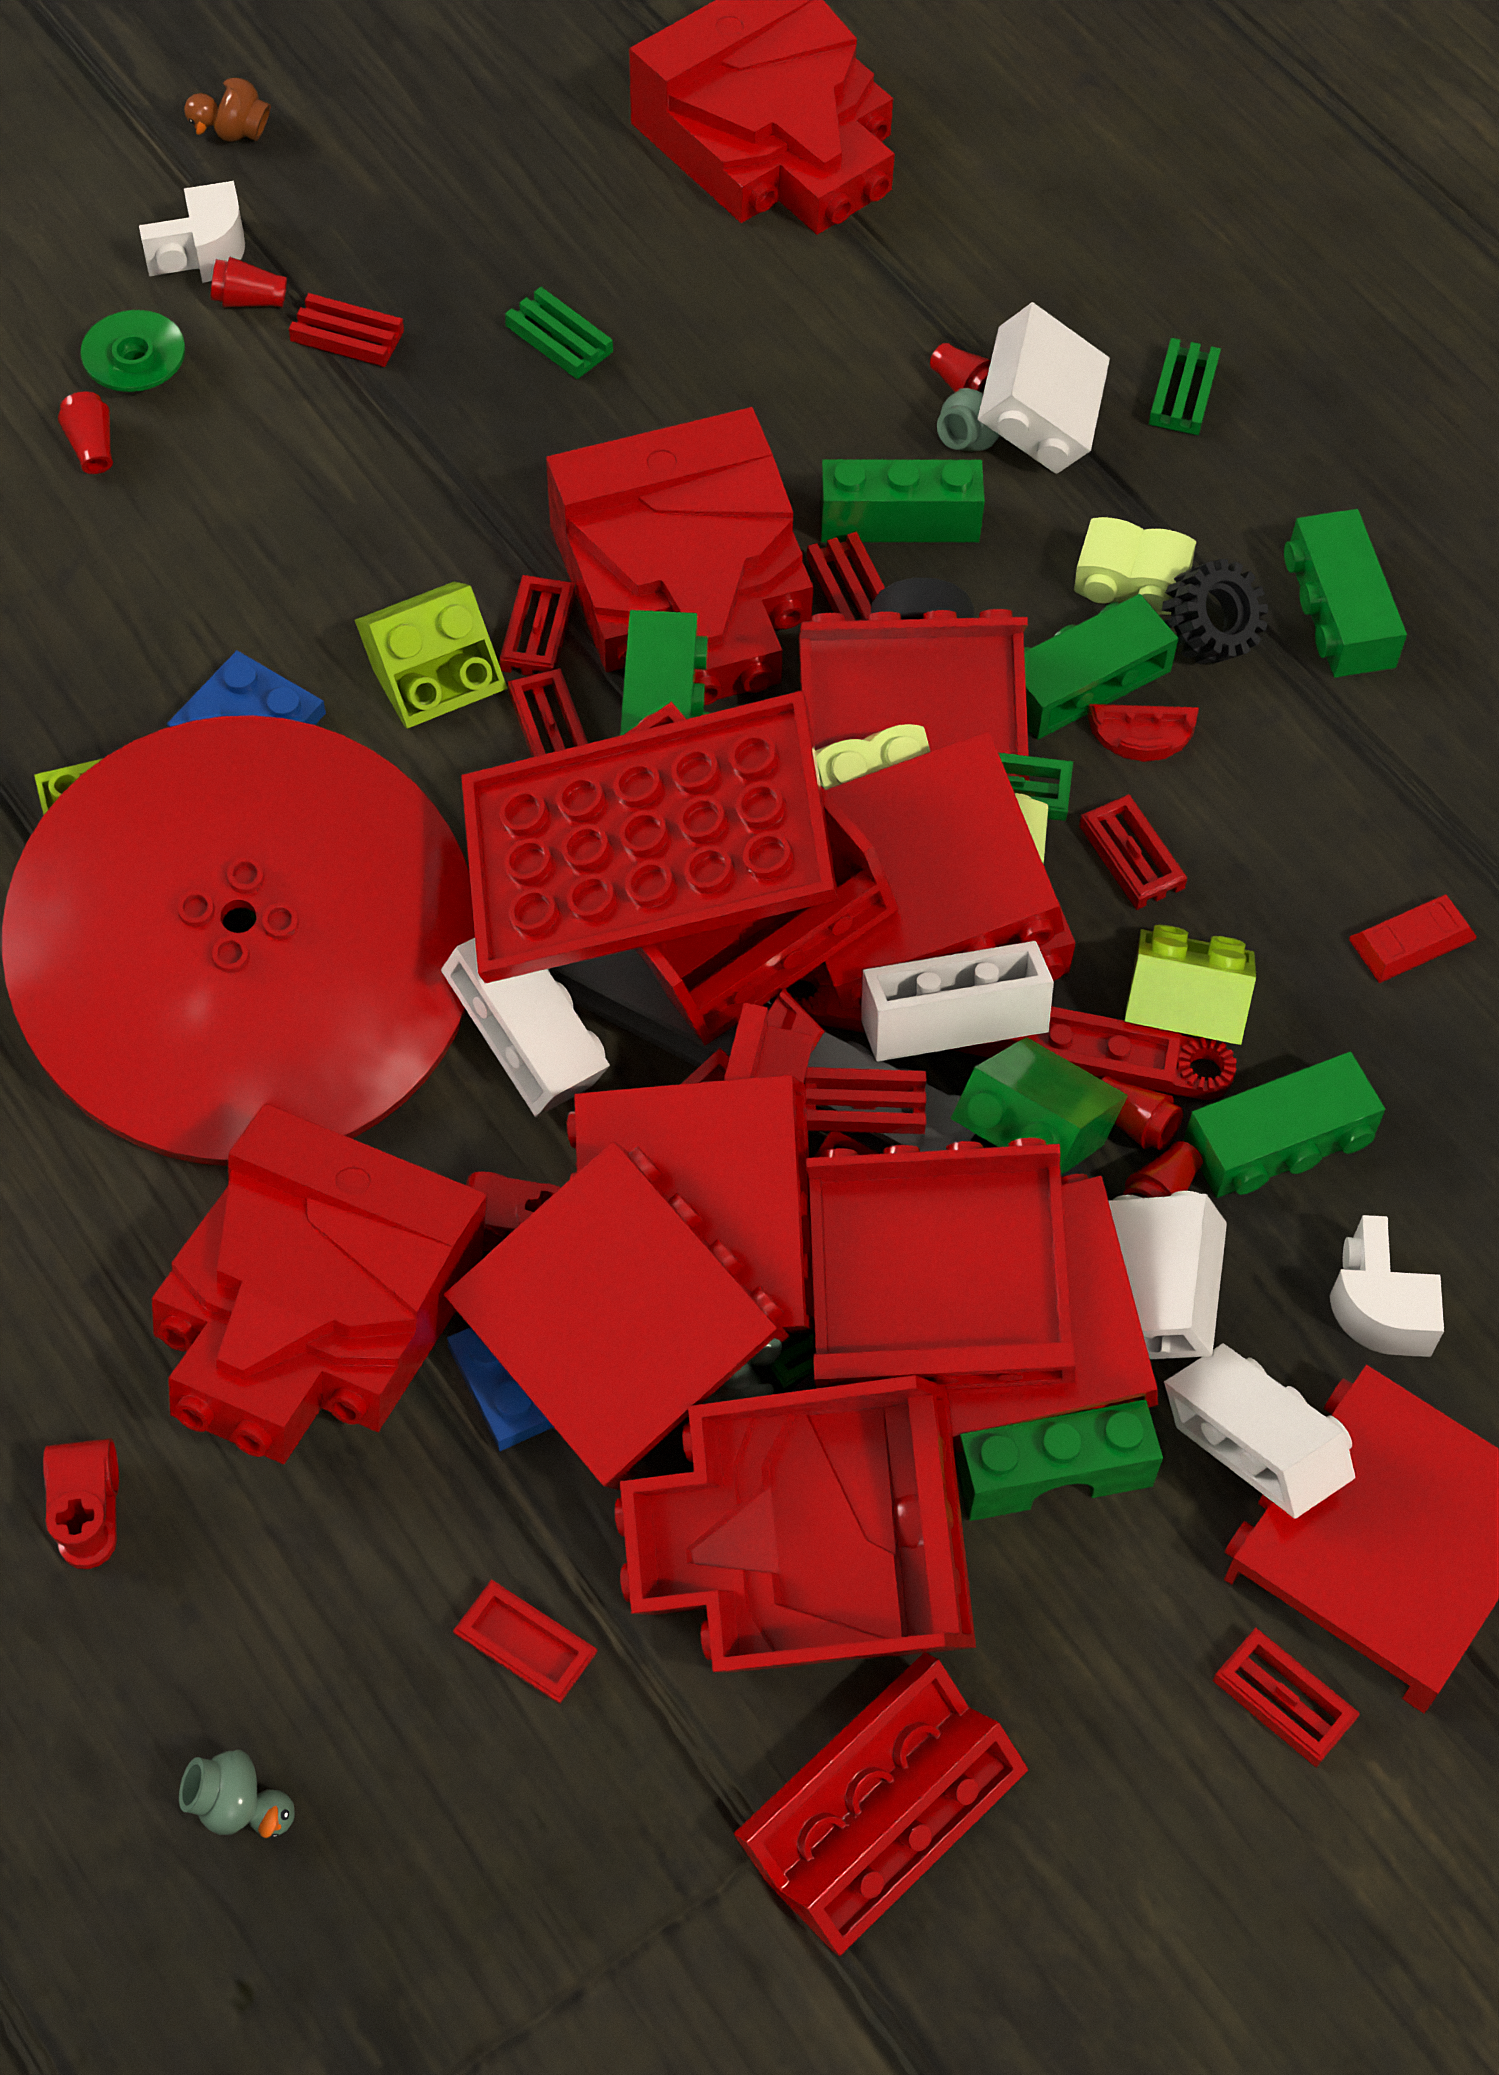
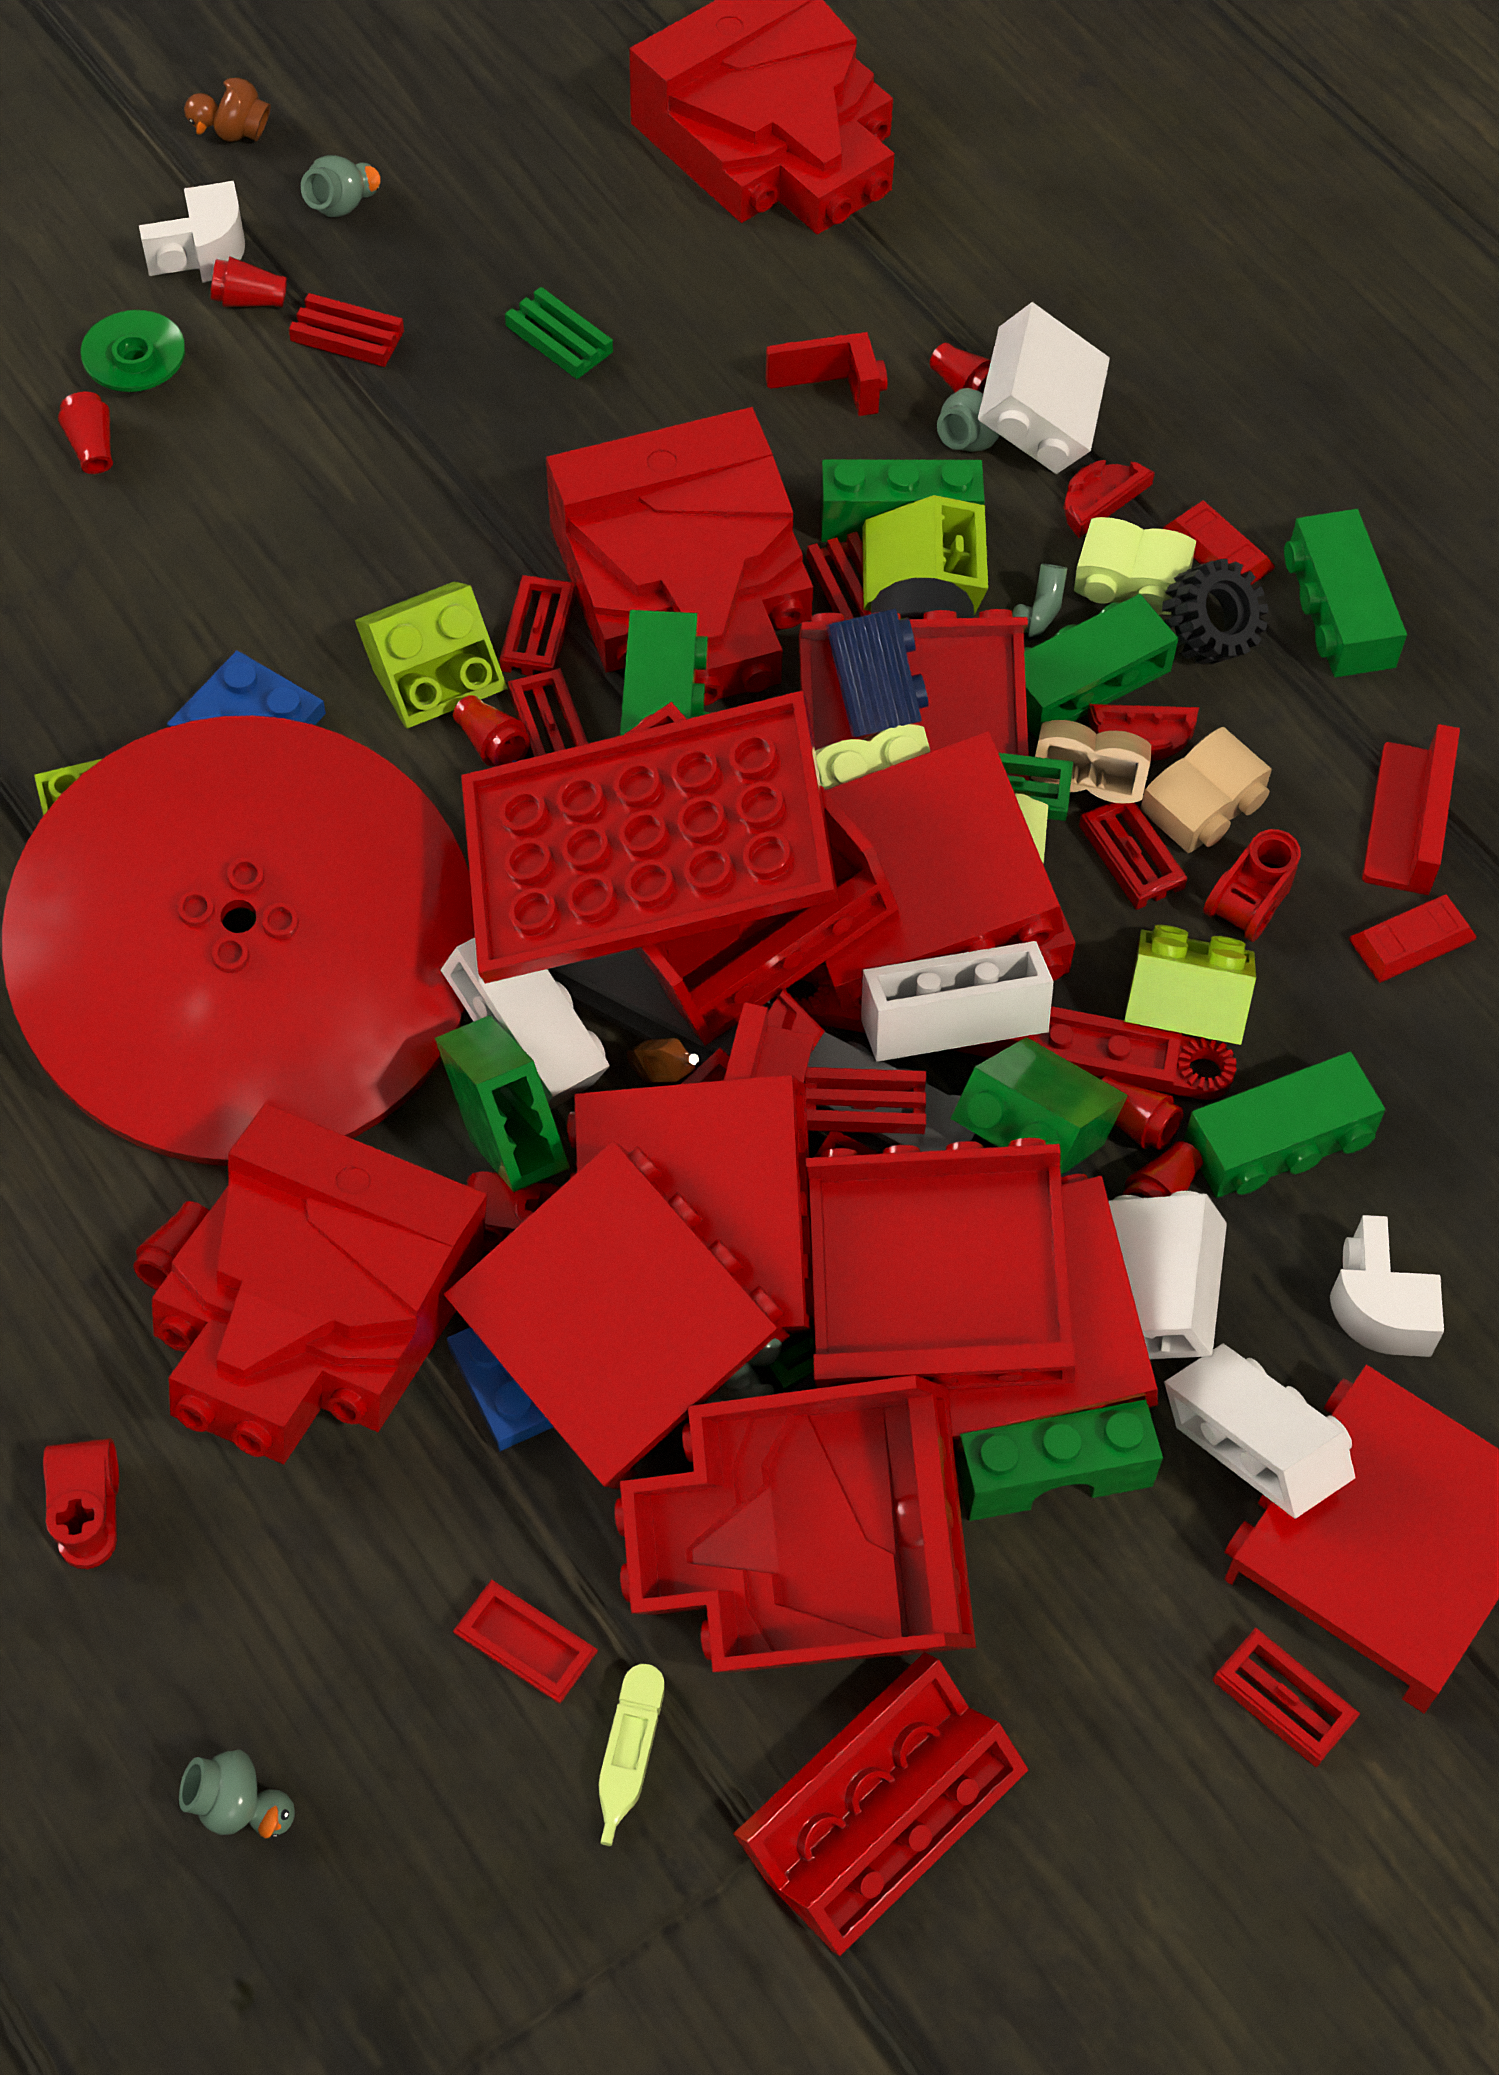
green tile [1148,338,1221,436] -> none
none -> red cone [133,1201,209,1290]
none -> sand green animal [301,155,381,218]
none -> green brick [435,1015,570,1192]
none -> red cone [453,695,530,767]
none -> yellowish green piece [599,1664,664,1846]
none -> dark orange piece [627,1038,699,1083]
none -> red bracket [765,332,888,416]
none -> dark blue brick [826,608,929,737]
none -> lime slope [862,495,988,615]
none -> sand green arm [1013,564,1067,638]
none -> tan brick [1031,720,1151,803]
none -> red tile [1064,460,1155,538]
none -> tan brick [1140,727,1272,853]
none -> red tile [1163,500,1275,585]
none -> red piece [1203,829,1301,942]
none -> red panel [1362,724,1460,896]

